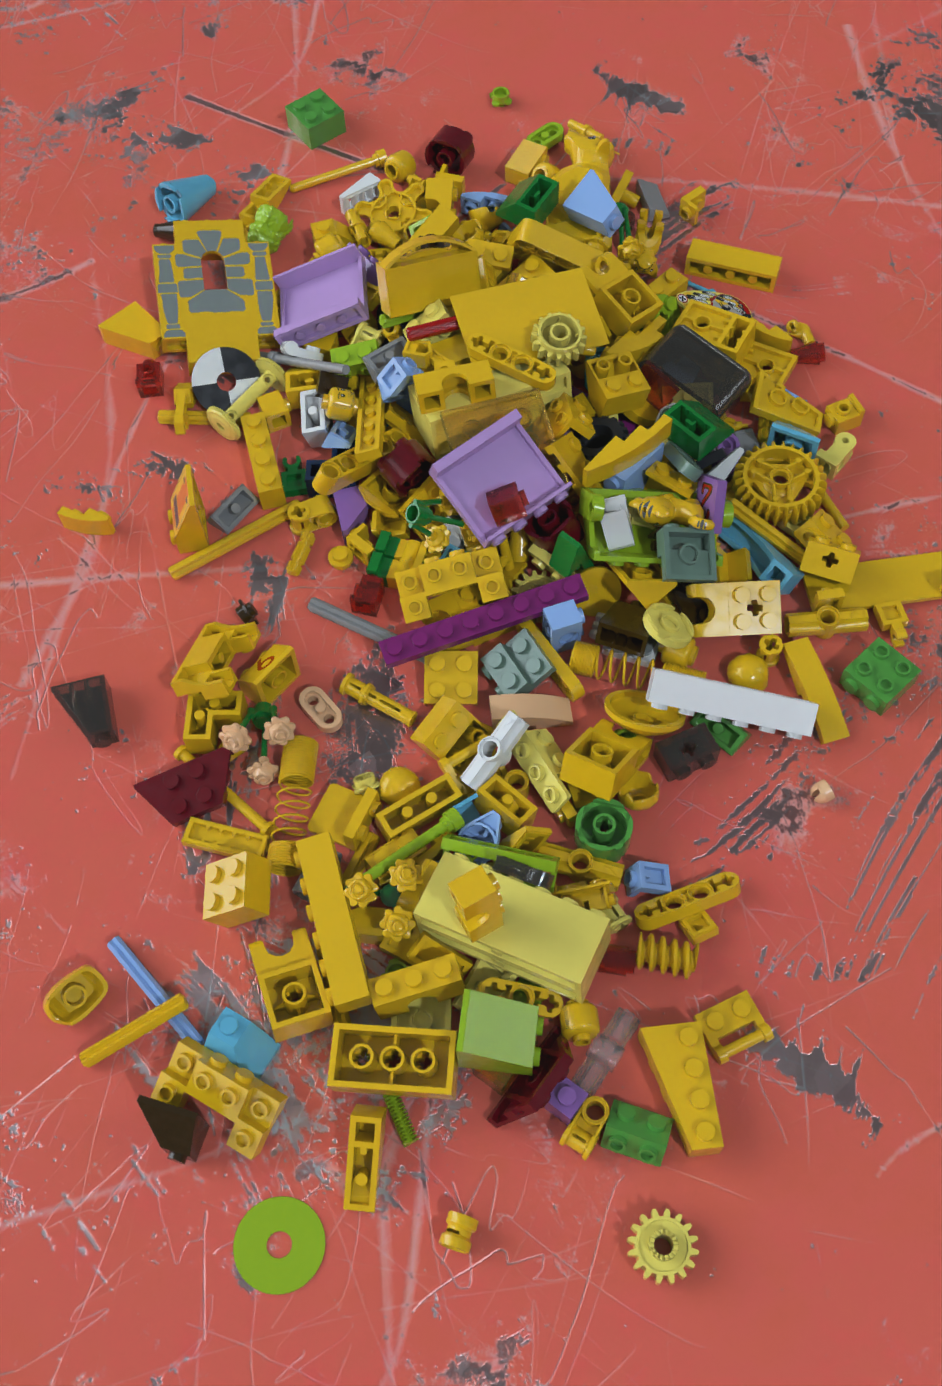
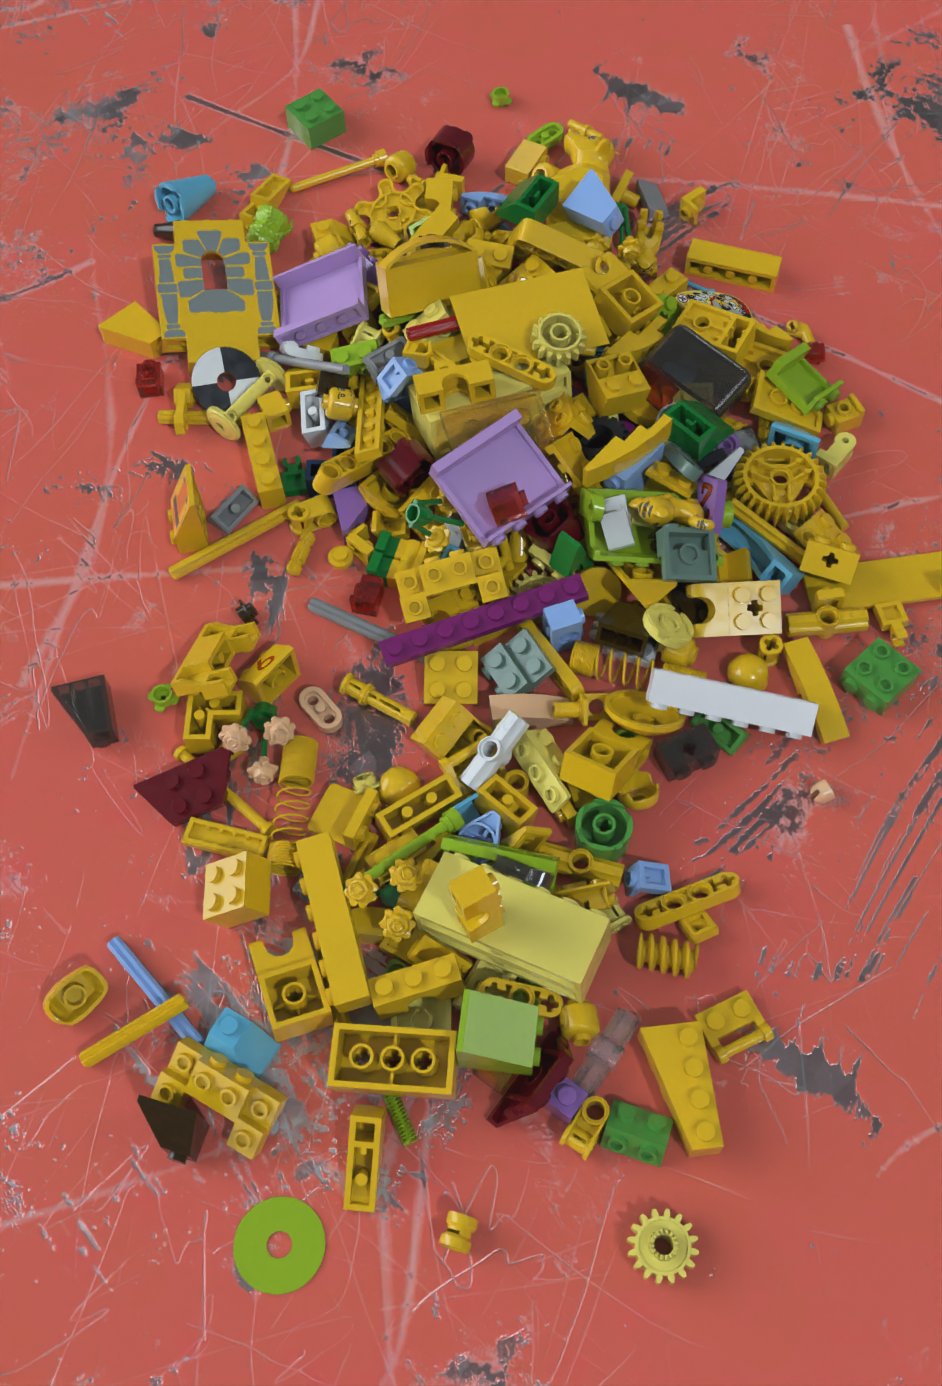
yellow slope [57,506,116,535] -> none
white slope [339,172,381,215] -> none
clear red brick [598,944,636,976] -> none
none -> lime plate [148,683,179,713]
none -> yellow bracket [553,693,610,726]
none -> lime panel [766,341,844,416]

